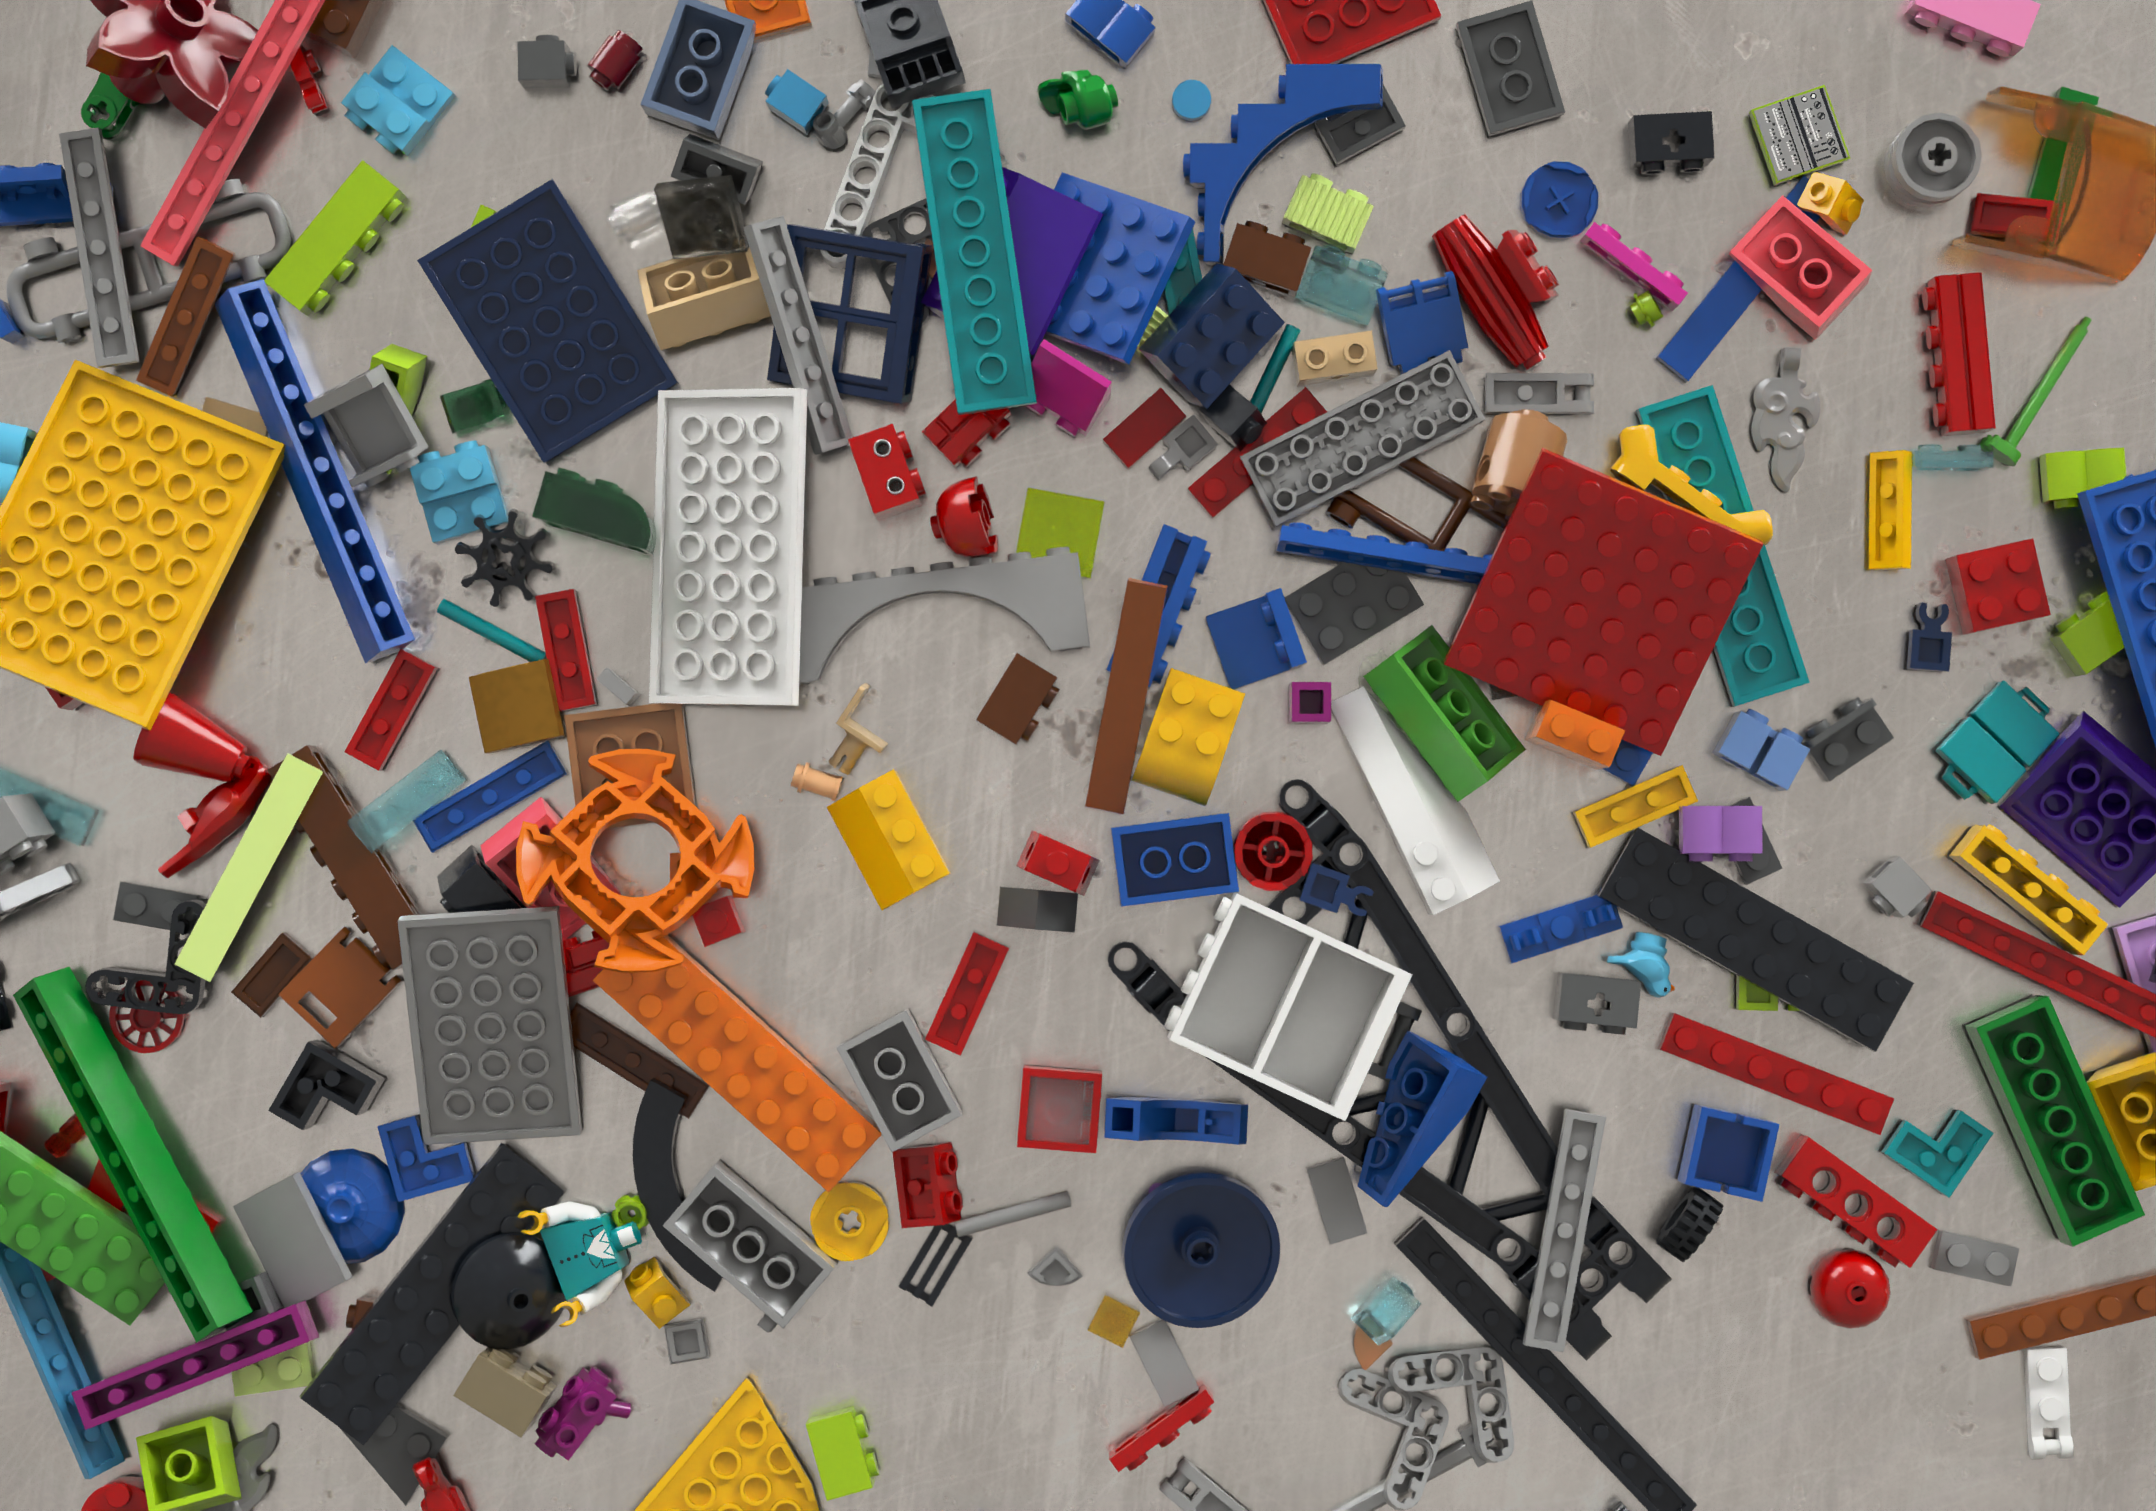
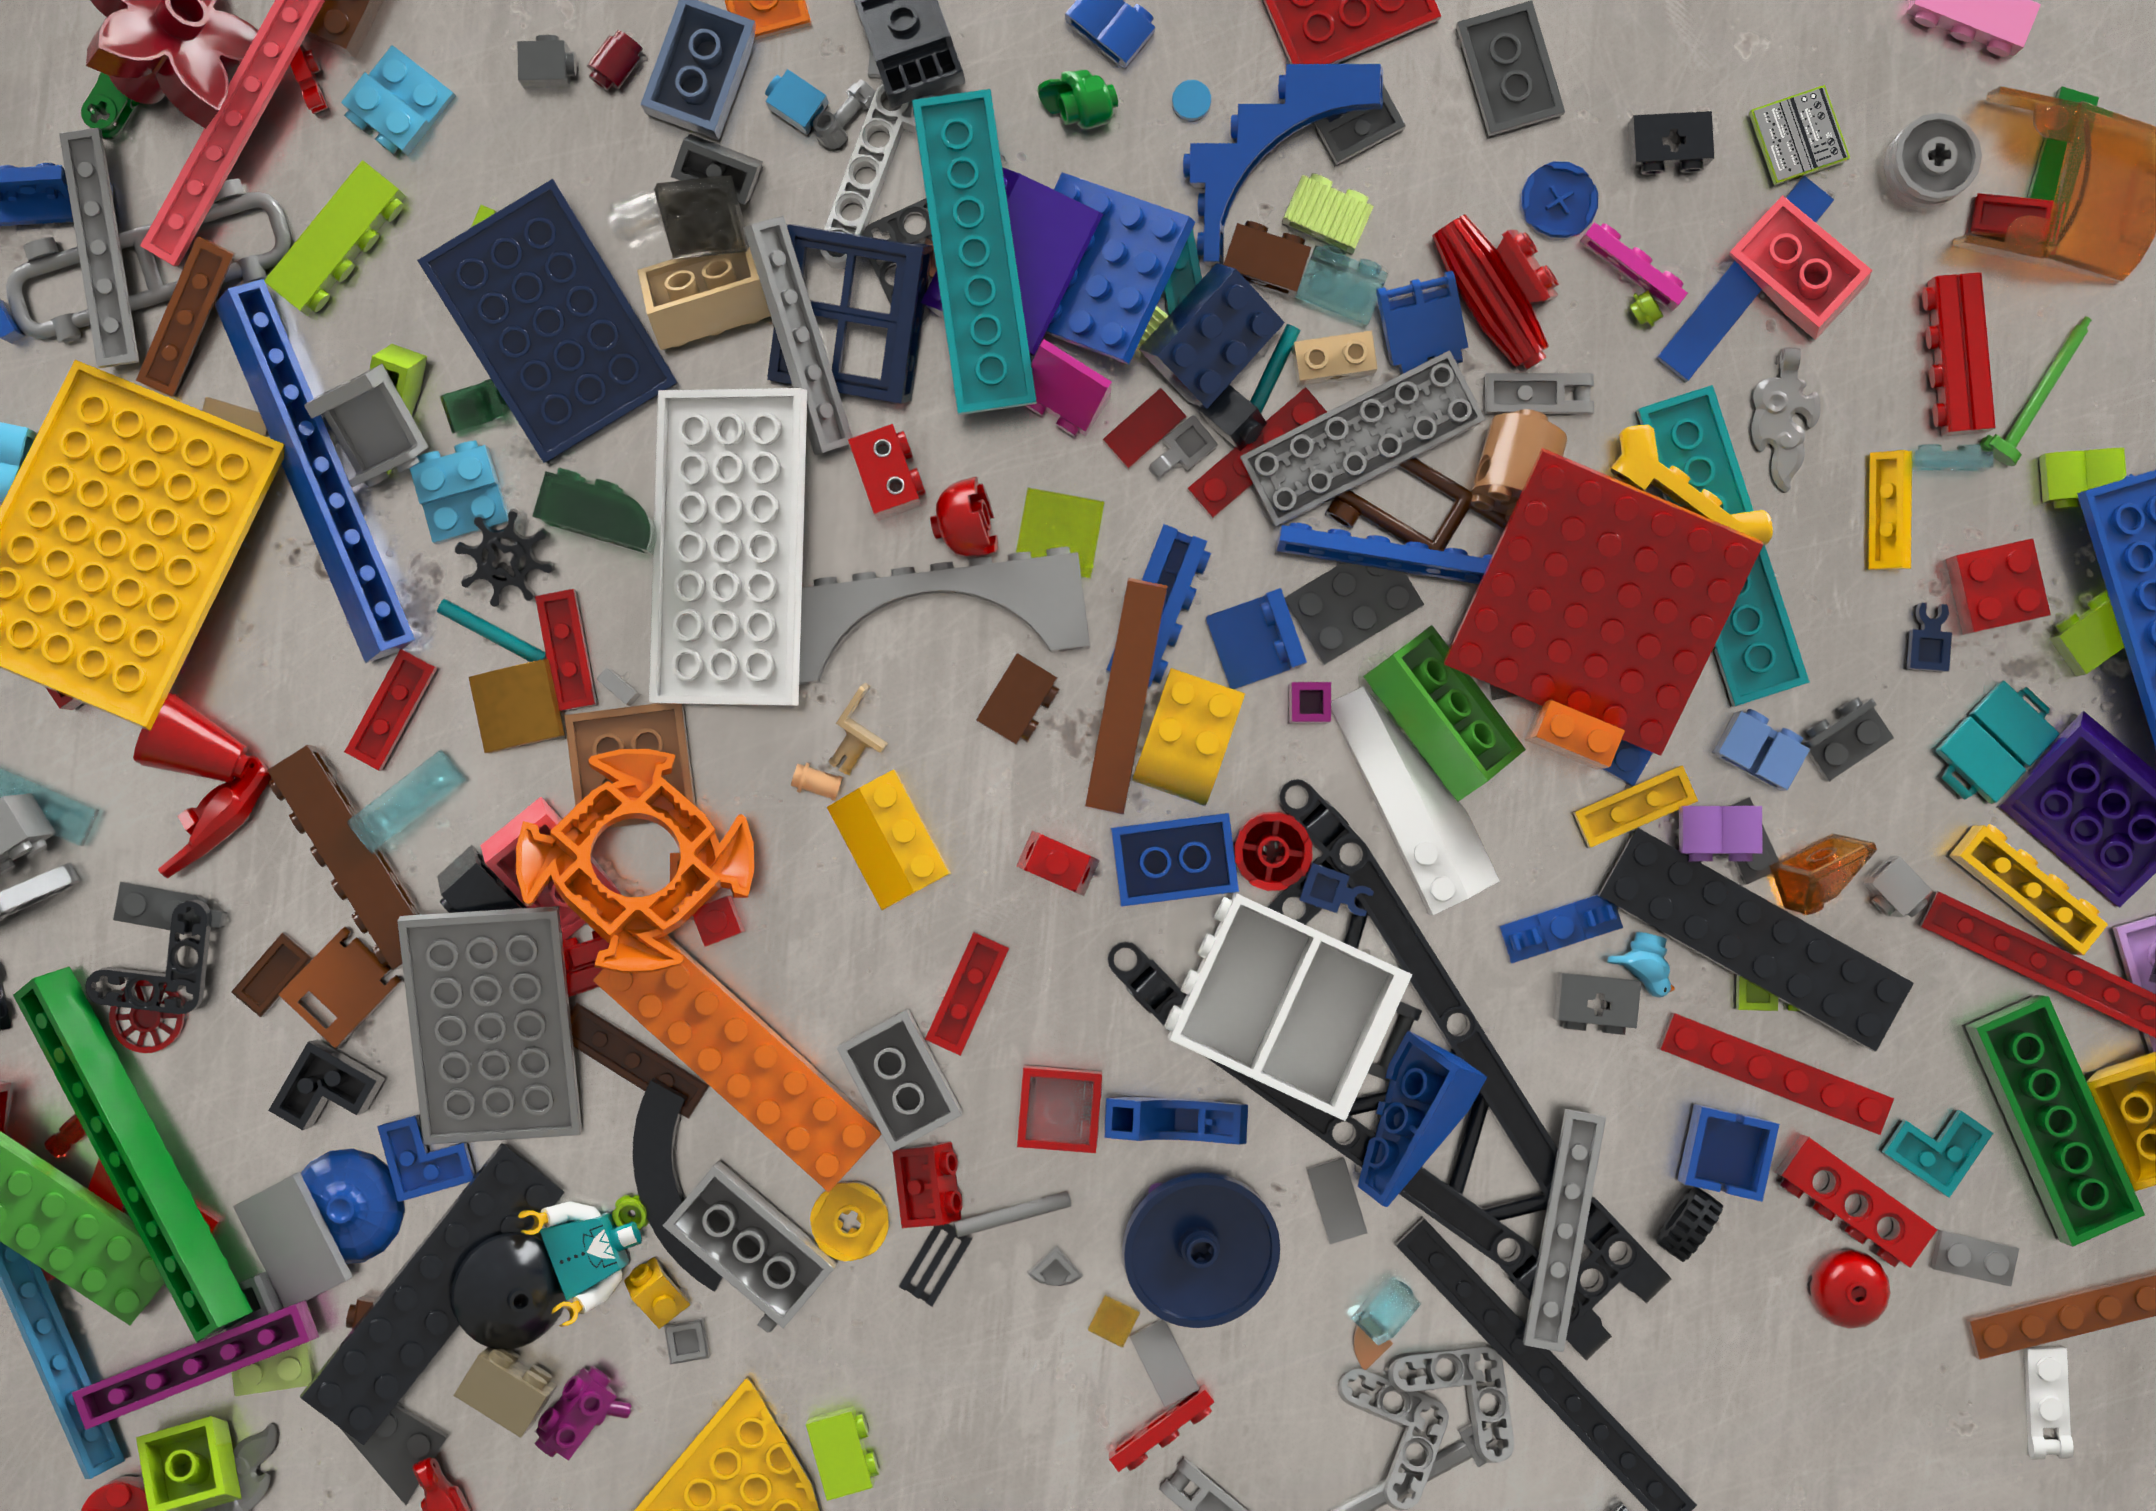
yellowish green tile [175,753,323,982] -> none
blue tile [412,740,569,853] -> none
red brick [922,399,1011,468] -> none
dark grey slope [997,886,1078,932] -> none
yellow bracket [1797,172,1864,235] -> none
none -> clear orange slope [1769,834,1877,915]

